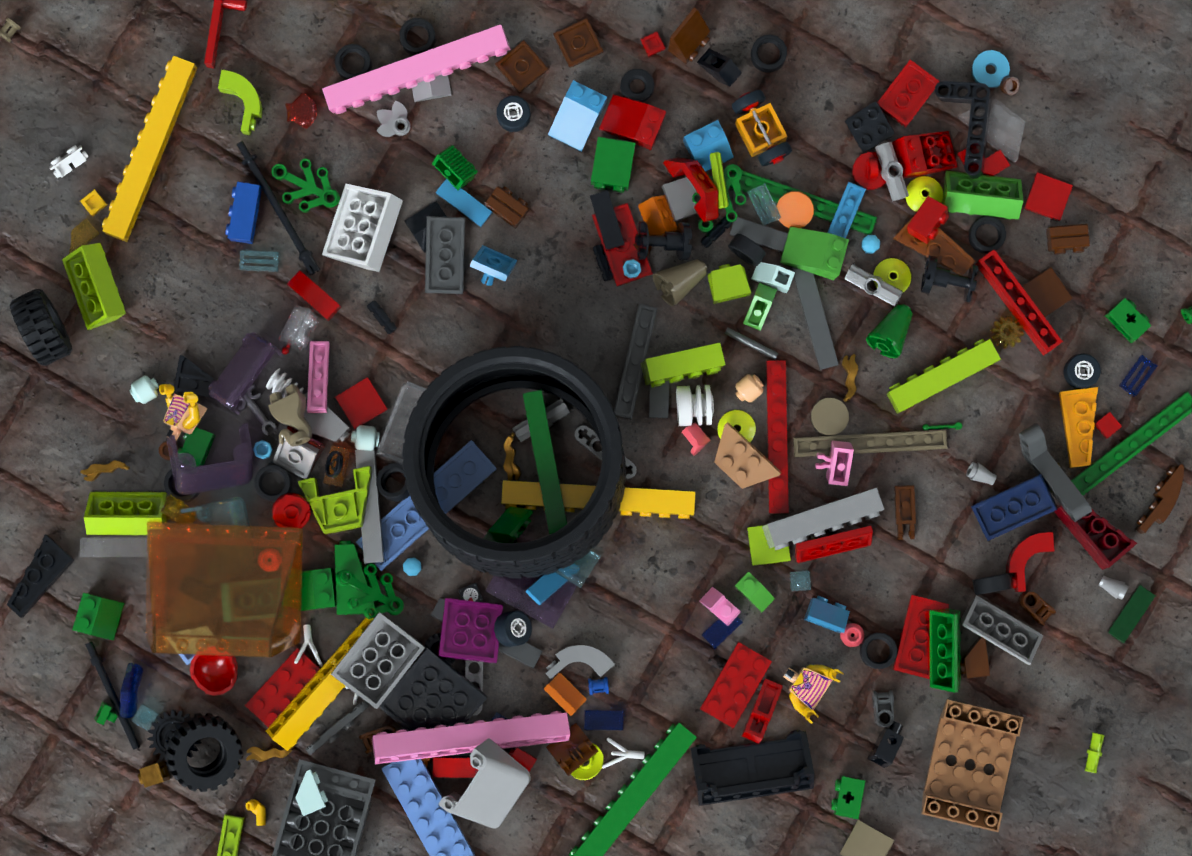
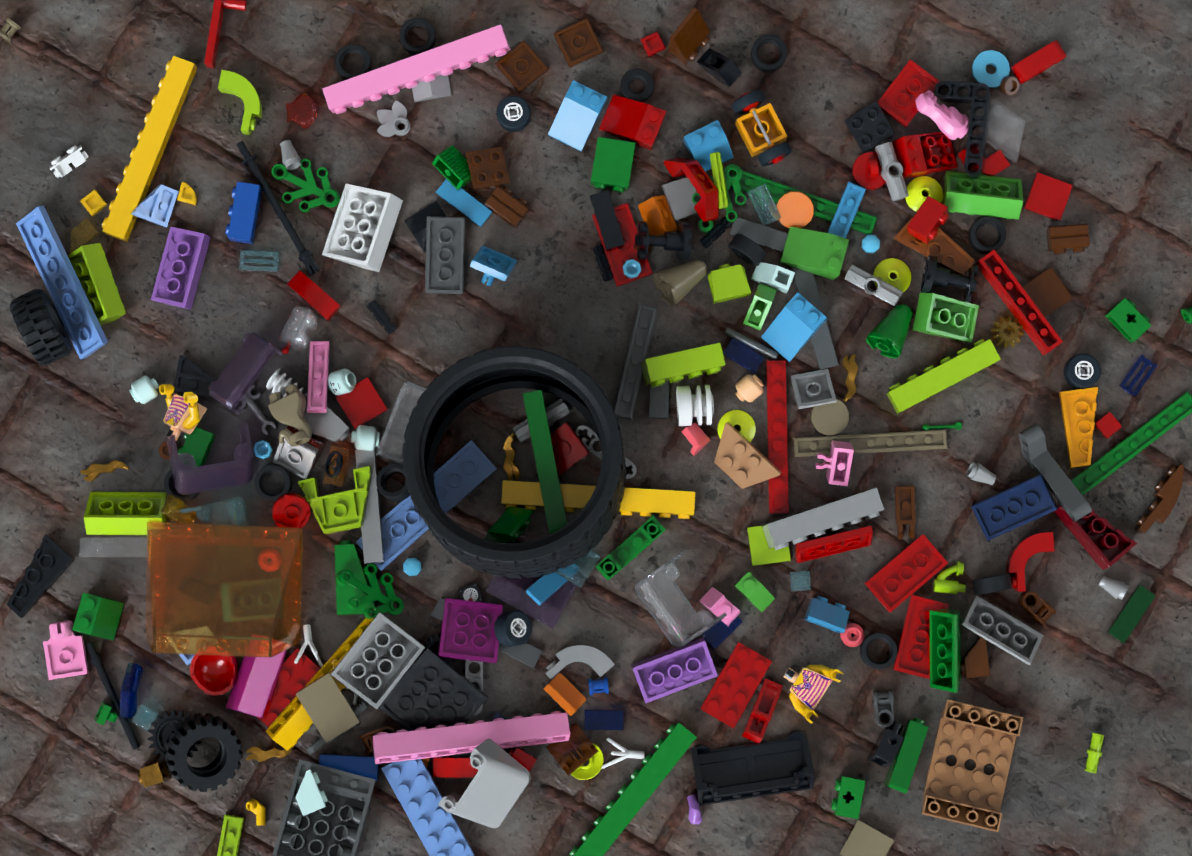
green slope [295,568,337,611] -> none
none -> medium blue plate [16,205,108,360]
none -> bright pink plate [43,620,89,680]
none -> light blue wing [131,185,179,227]
none -> medium lavender slope [151,226,211,310]
none -> yellow tile [177,182,197,206]
none -> dark pink slope [226,635,288,718]
none -> light grey cone [280,140,301,170]
none -> dark tan tile [295,672,359,743]
none -> blue brick [319,754,379,781]
none -> light aqua head [328,368,357,396]
none -> reddish brown hinge [465,147,510,189]
none -> red tile [550,422,590,476]
none -> green slope [595,516,666,581]
none -> medium lavender slope [631,637,718,703]
none -> clear windscreen [635,552,727,648]
none -> medium lavender arm [687,795,702,825]
none -> clear blue tile [723,338,764,374]
none -> dark azure slope [761,292,828,362]
none -> light grey slope [791,369,837,409]
none -> red plate [864,534,948,613]
none -> green slope [883,717,928,794]
none -> bright green slope [913,293,979,343]
none -> bright pink animal [915,90,969,140]
none -> lime plant [933,561,966,594]
none -> red beam [1011,40,1067,84]

